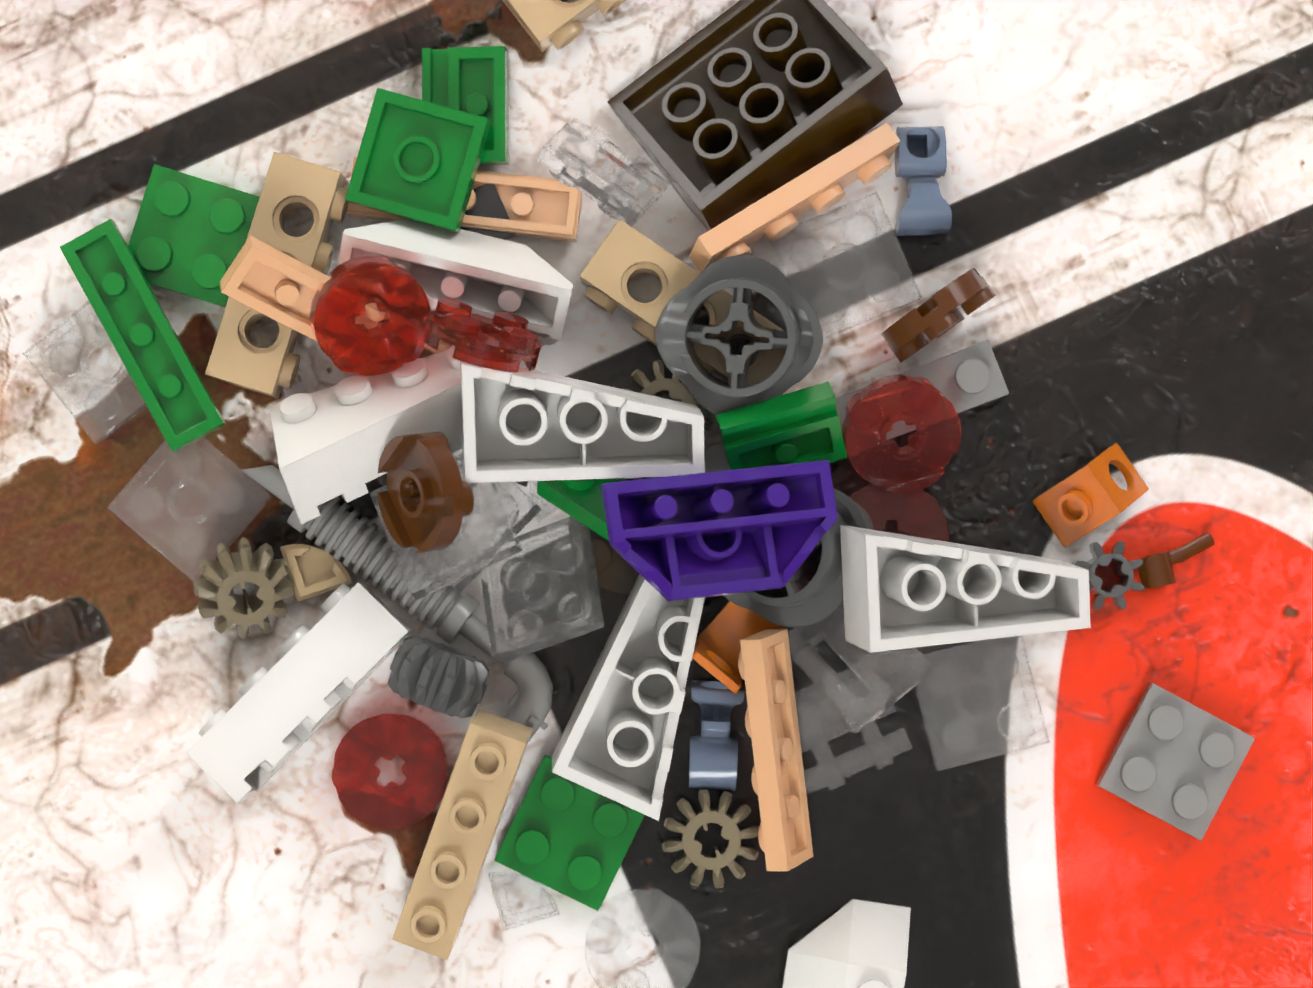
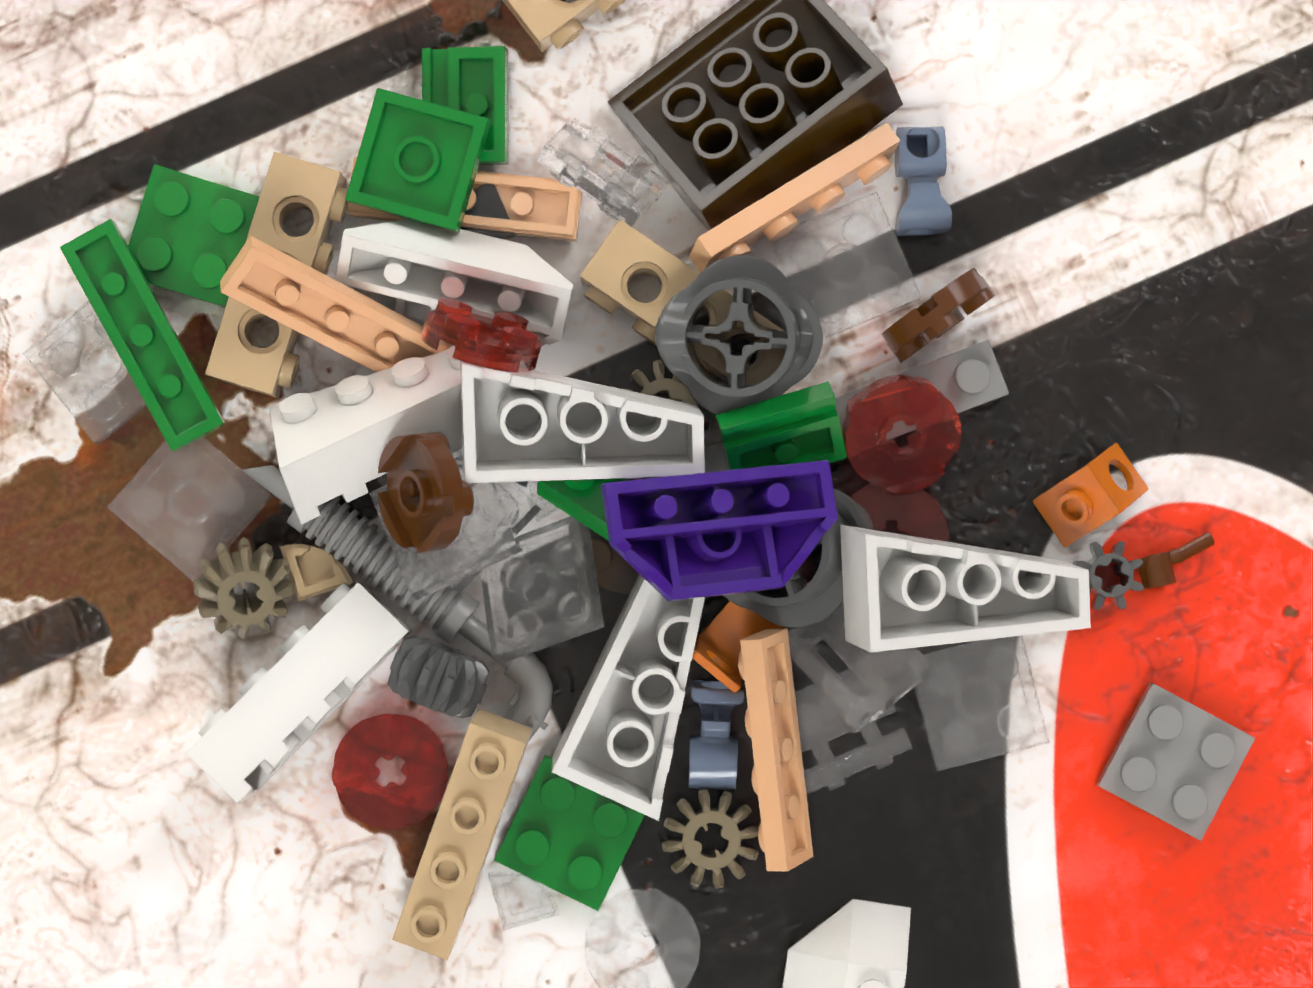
clear red plate [310,256,431,376] -> none

